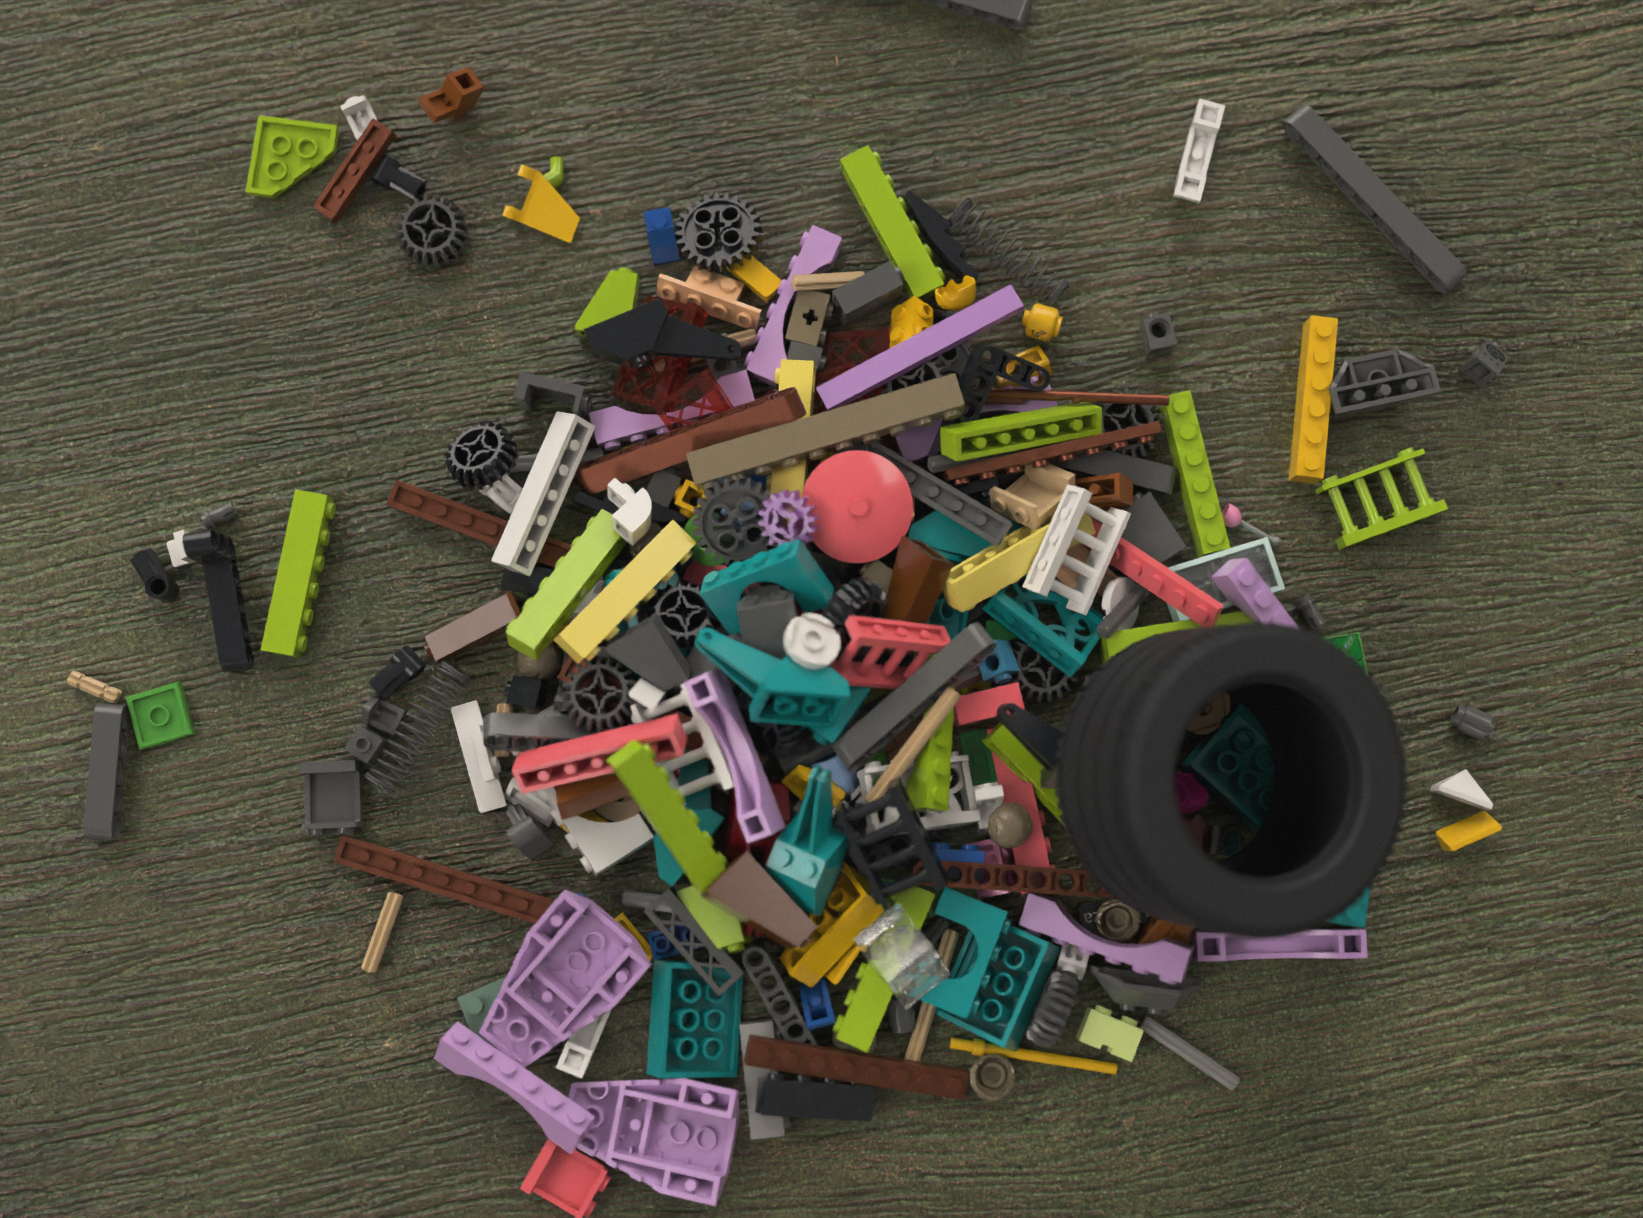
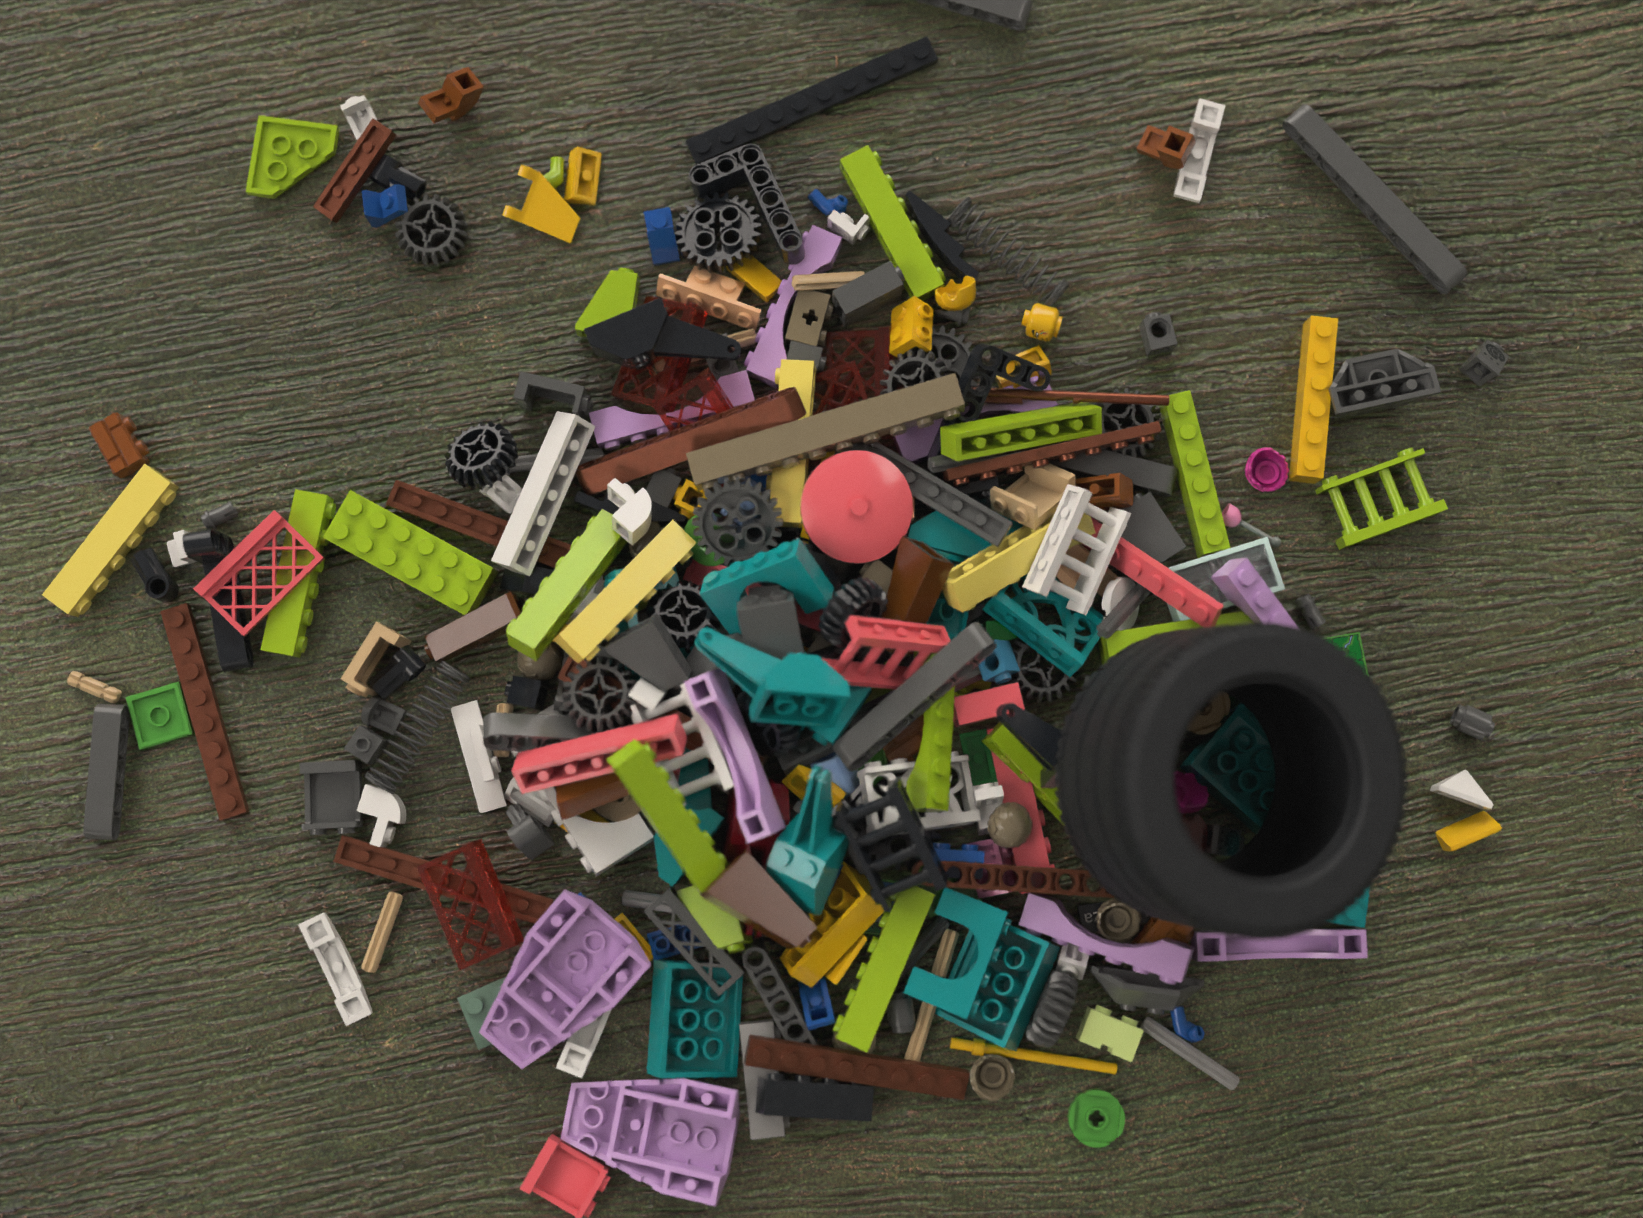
lavender arch [434,1021,595,1155] -> none
medium lavender gear [758,489,819,546] -> none
white tile [783,613,841,670] -> none
medium lavender tile [816,284,1025,411] -> none
clear bracket [854,903,950,1010] -> none
tan axle [866,687,960,802] -> none
none -> light yellow brick [42,464,179,617]
none -> dark orange brick [88,412,150,479]
none -> copper plate [160,603,249,821]
none -> coral fence [193,510,325,637]
none -> white slope [298,912,373,1026]
none -> lime brick [323,490,498,615]
none -> tan panel [341,621,411,698]
none -> white brick [357,784,406,847]
none -> blue slope [362,184,408,228]
none -> clear red fence [417,839,524,970]
none -> yellow slope [564,146,602,205]
none -> black plate [685,36,938,165]
none -> black beam [689,144,805,265]
none -> blue arm [808,189,848,215]
none -> white bracket [827,210,870,245]
none -> bright green plate [1067,1089,1125,1148]
none -> dark orange brick [1136,125,1196,169]
none -> blue arm [1170,1006,1204,1043]
none -> dark pink hair [1245,447,1289,492]

